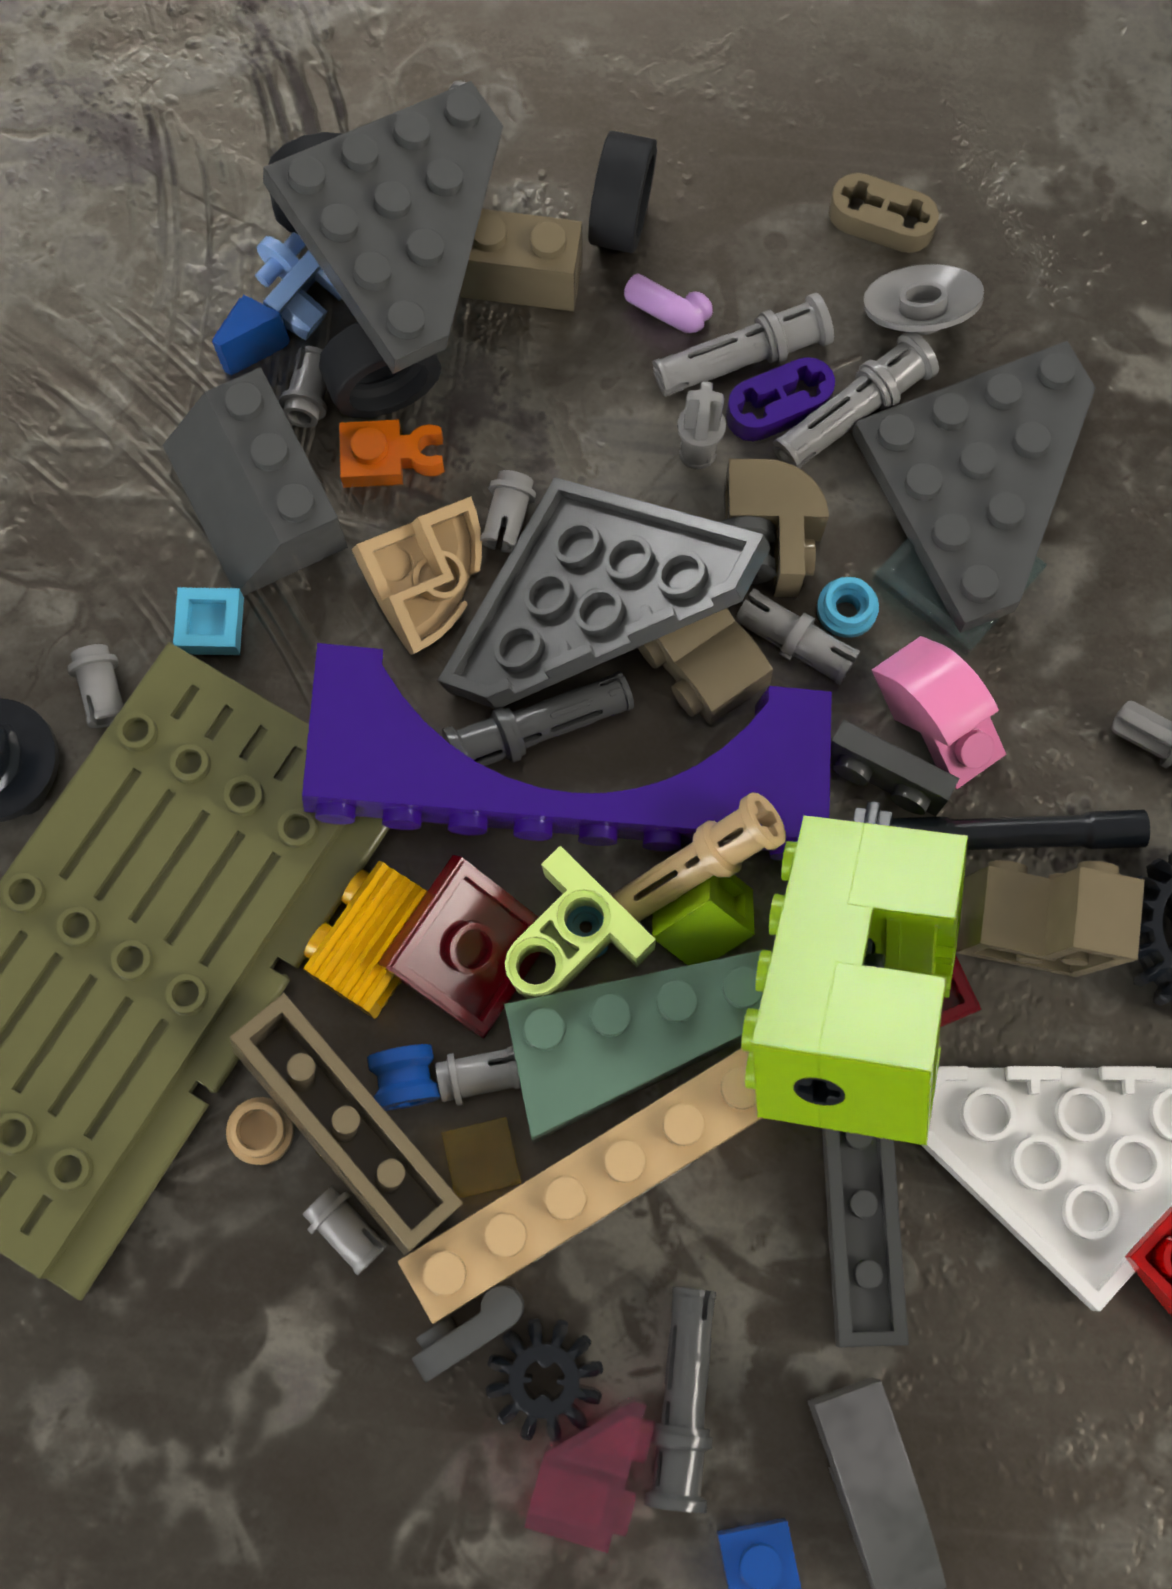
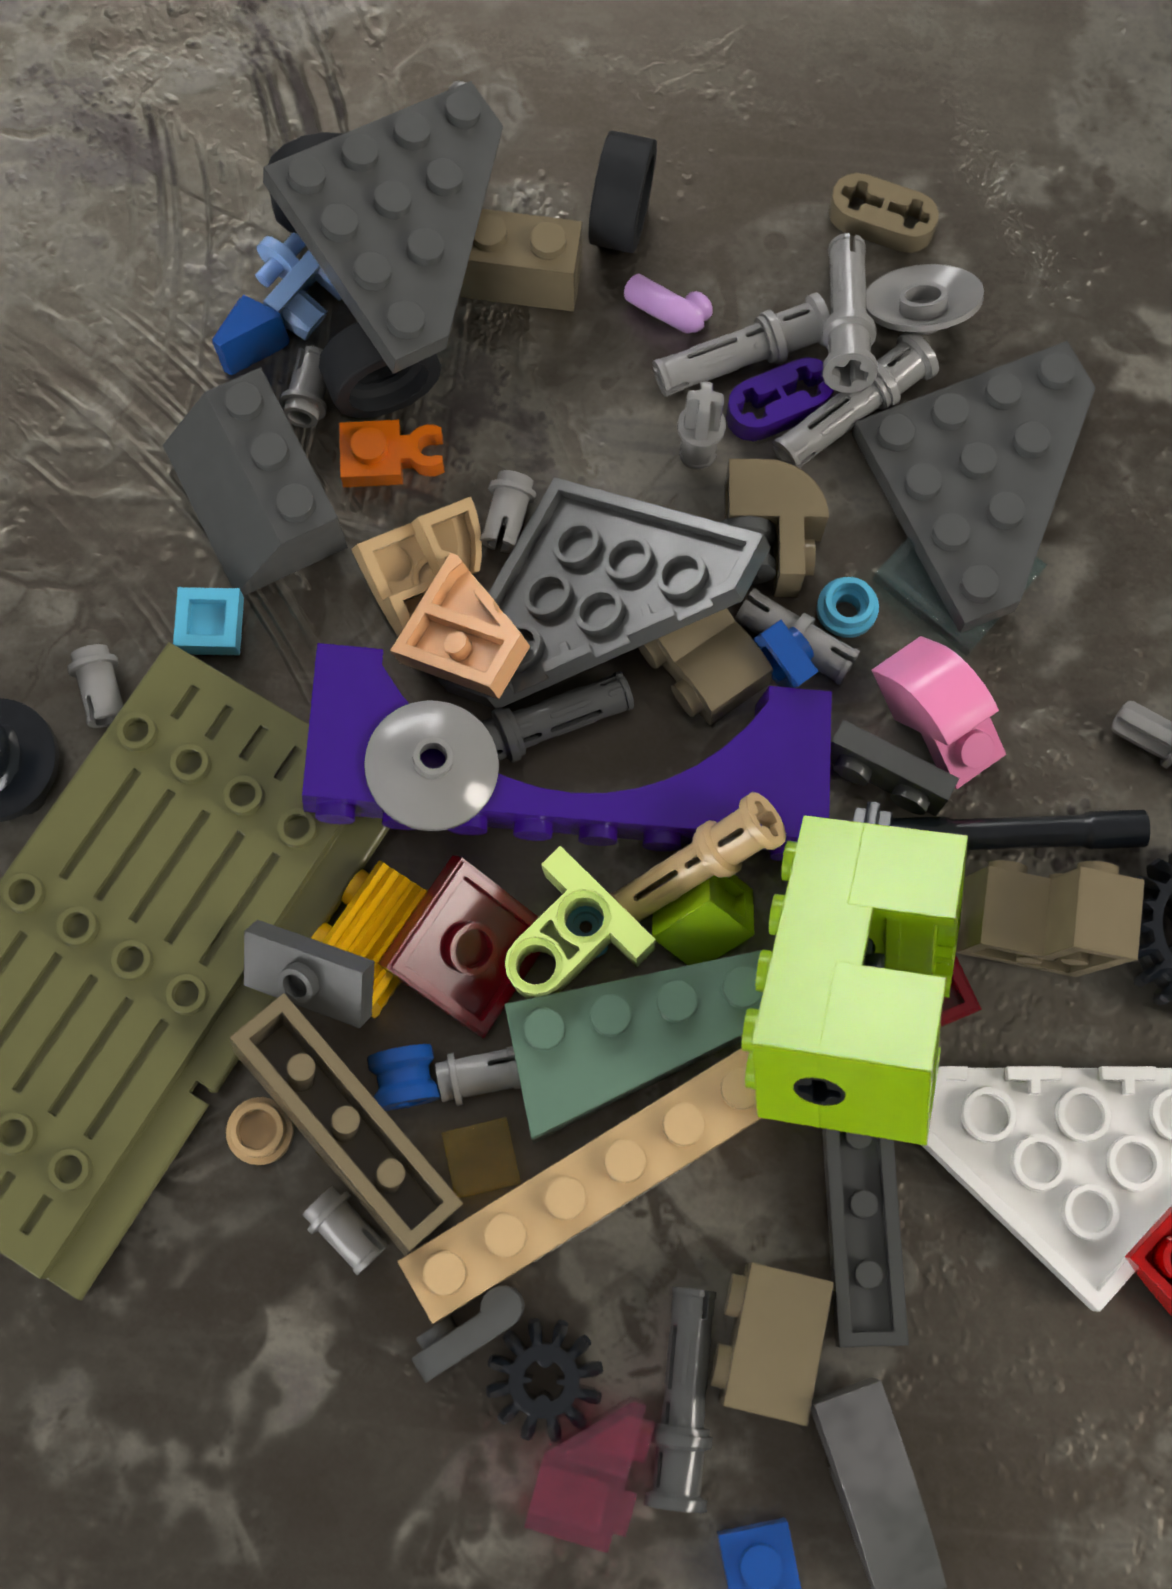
none -> dark grey plate [244,920,375,1028]
none -> light grey dish [365,700,499,831]
none -> light nougat wing [390,553,530,699]
none -> dark tan brick [710,1263,834,1426]
none -> blue plate [753,619,819,688]
none -> light grey pin [822,233,878,393]

